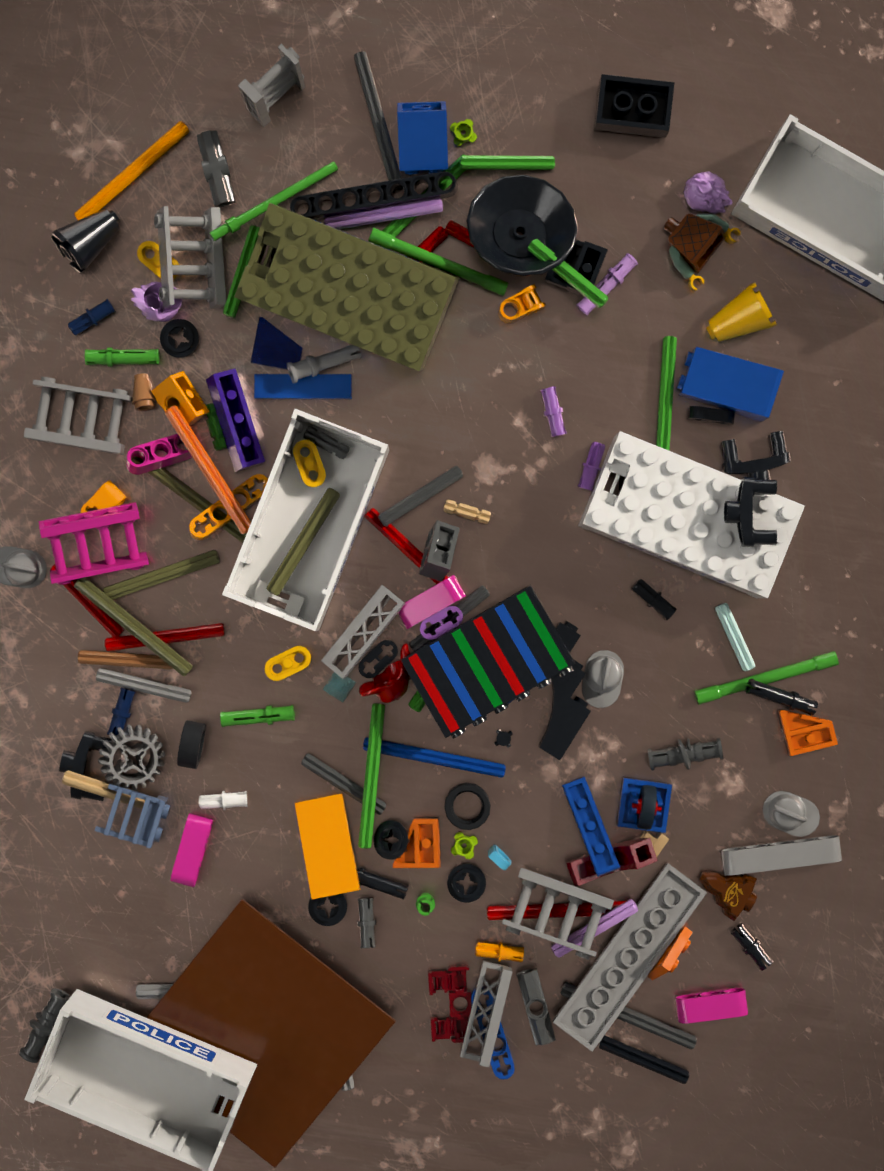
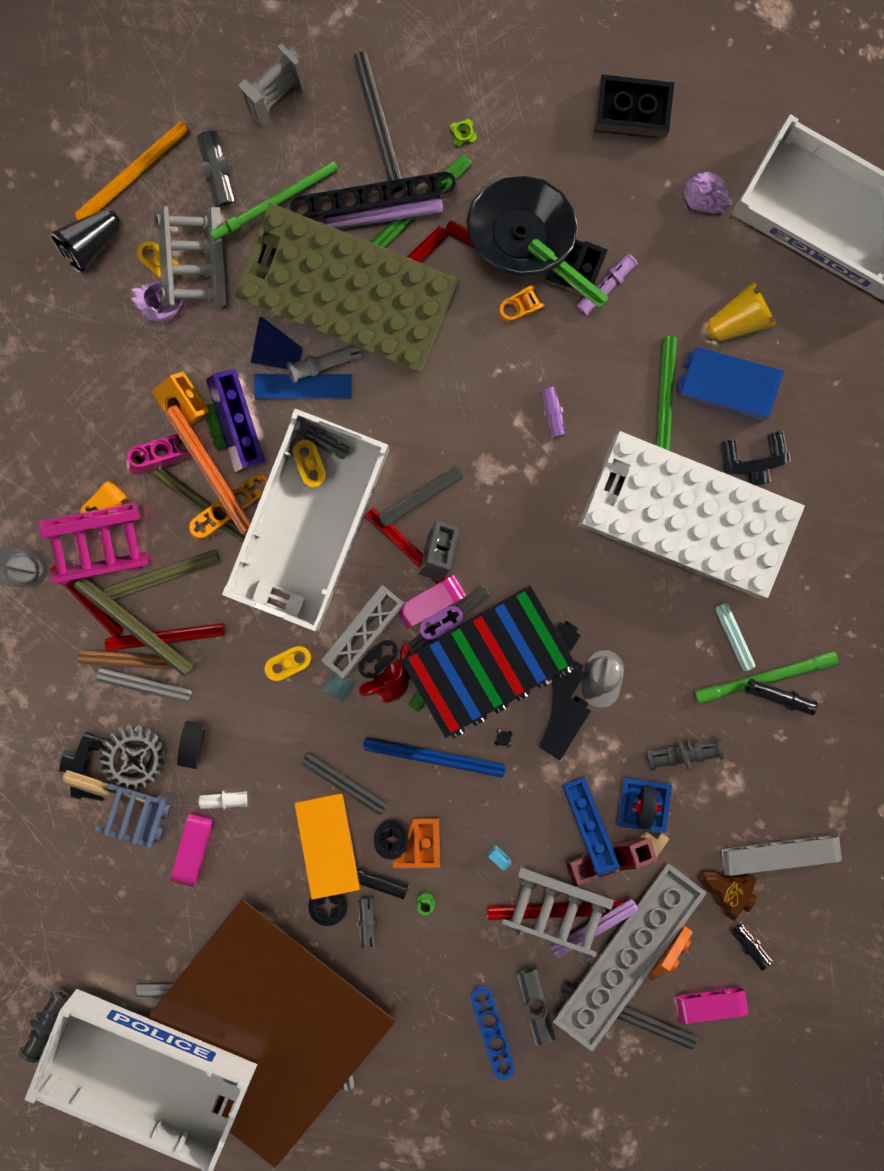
light grey fence [24,377,133,455] -> none
dark blue axle [68,299,116,335] -> none
bright green pin [85,347,160,367] -> none
dark blue pin [107,687,135,736] -> none
medium nougat cone [132,373,157,411] -> none
black gear [160,319,199,358] -> none
bright green pin [220,705,295,727] -> none
bright green axle [223,225,260,318] -> none
olive axle [266,488,340,596] -> none
bright green axle [358,703,385,849] -> none
bright green piece [368,227,508,296] -> none
blue slope [397,101,448,174] -> none
dark red piece [428,965,472,1043] -> none
tan axle [444,499,491,524] -> none
black tyre [444,783,491,830] -> none
black gear [447,863,486,903] -> none
lime plate [451,832,478,859] -> none
bright green axle [459,155,555,170] -> none
light grey fence [460,961,513,1068] -> none
light orange axle [475,942,524,963] -> none
medium lavender axle [578,442,605,491] -> none
black axle [598,1035,690,1084] -> none
black axle [632,579,677,620] -> none
reddish brown torso [664,214,741,290] -> none
black beam [688,406,735,425] -> none
black connector [724,477,777,547] -> none
light grey piece [763,791,820,837] -> none
orange wing [778,709,838,756] -> none

